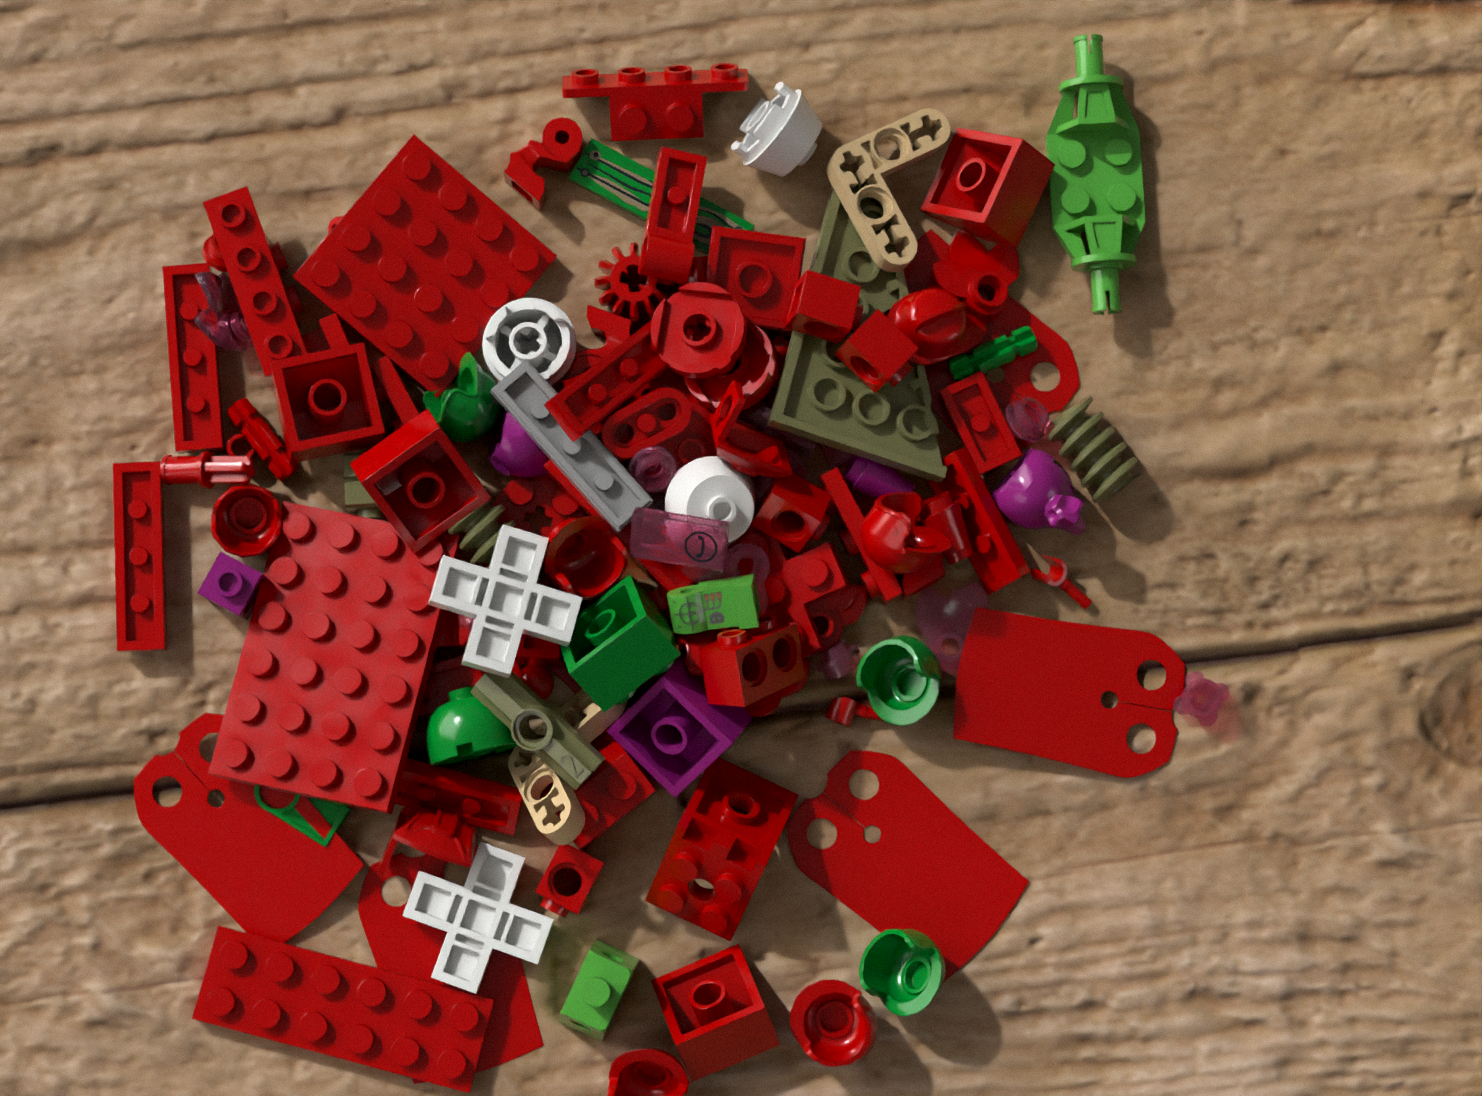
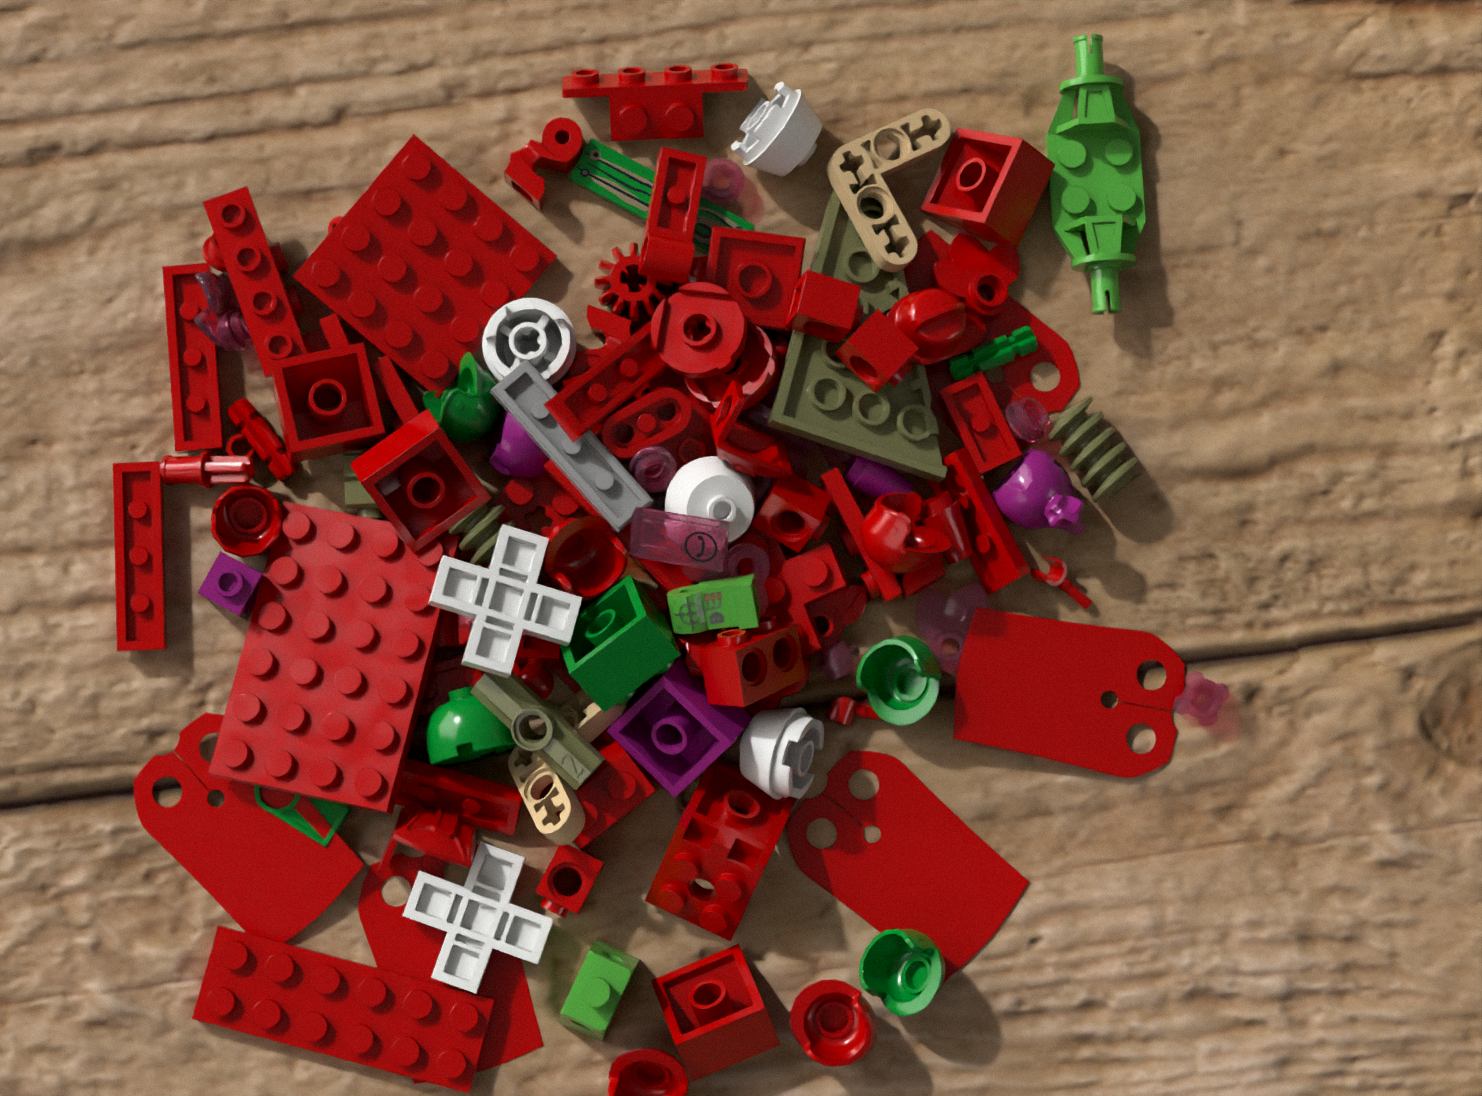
none -> clear pink plate [701,158,745,205]
none -> white cone [740,707,824,800]

